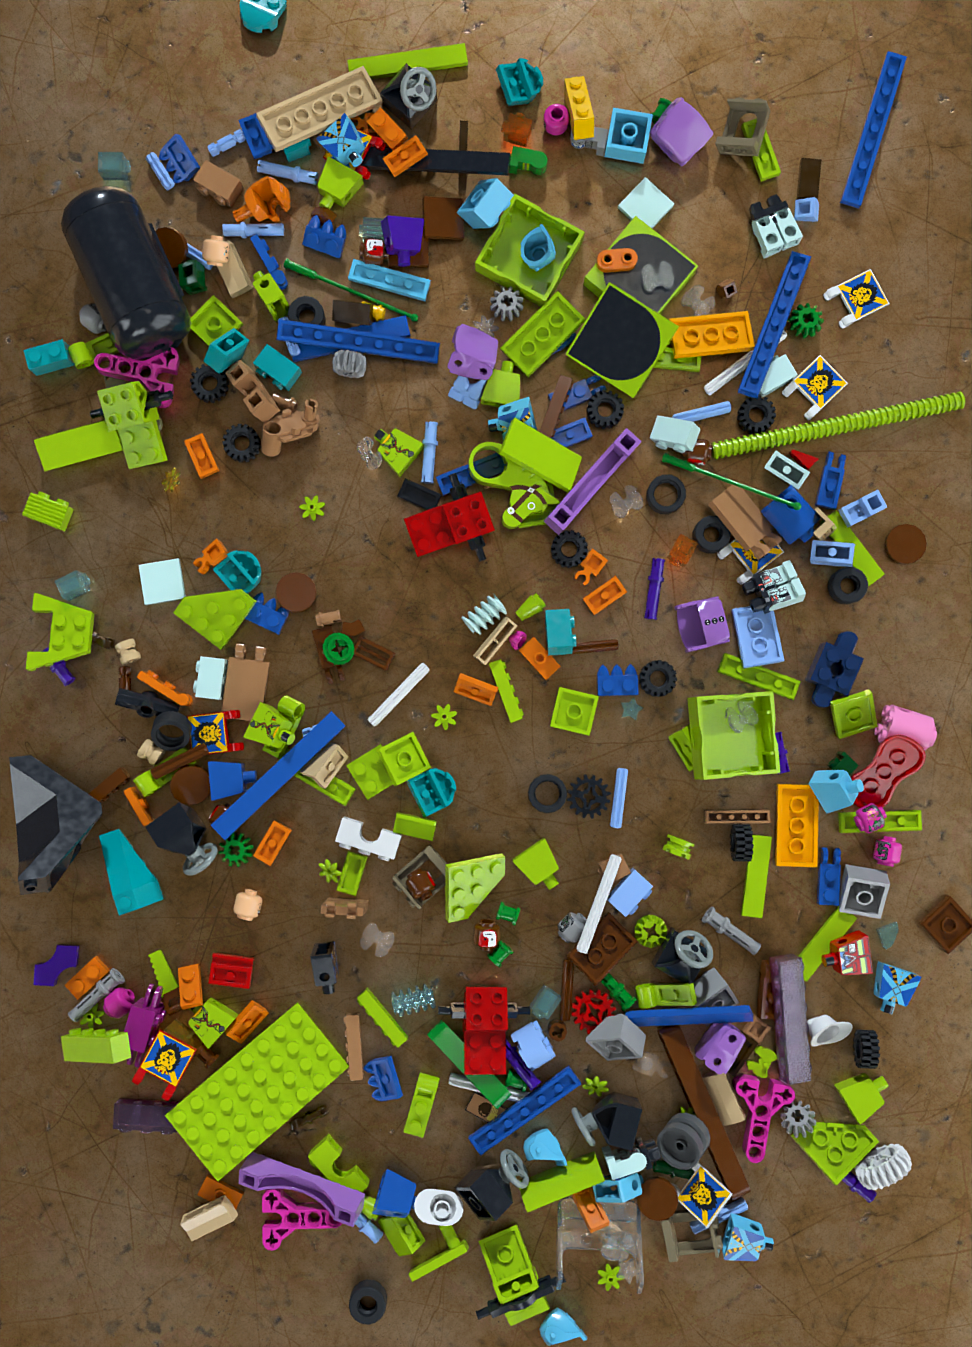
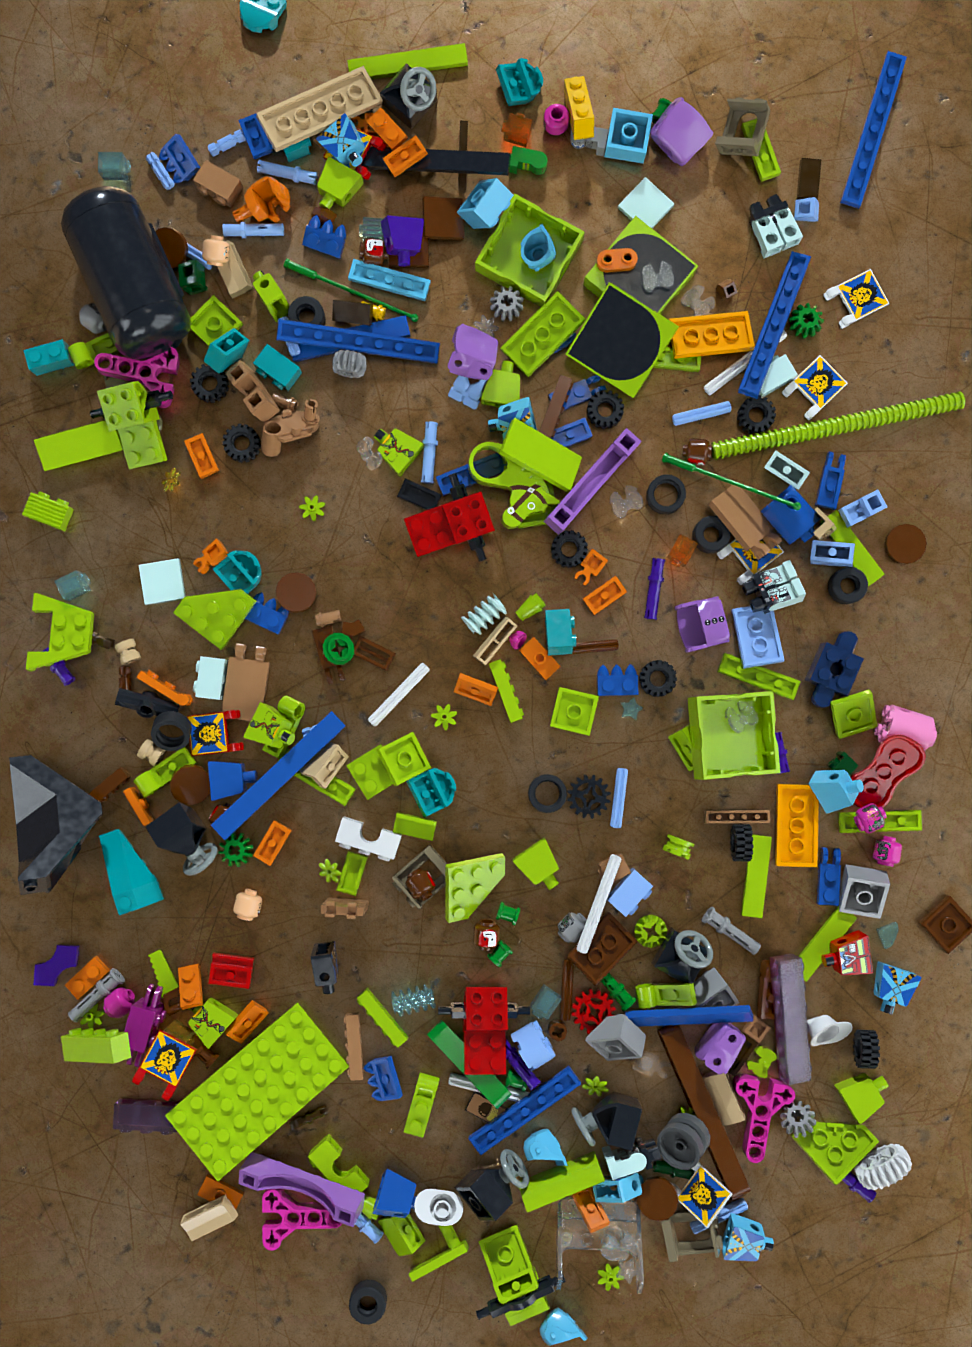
reddish brown axle [150,743,209,779] -> none
blue hinge [250,234,288,290] -> none
clear piece [360,923,395,957] -> none
light aqua brick [650,415,701,453] -> none
red piece [788,449,819,470] -> none

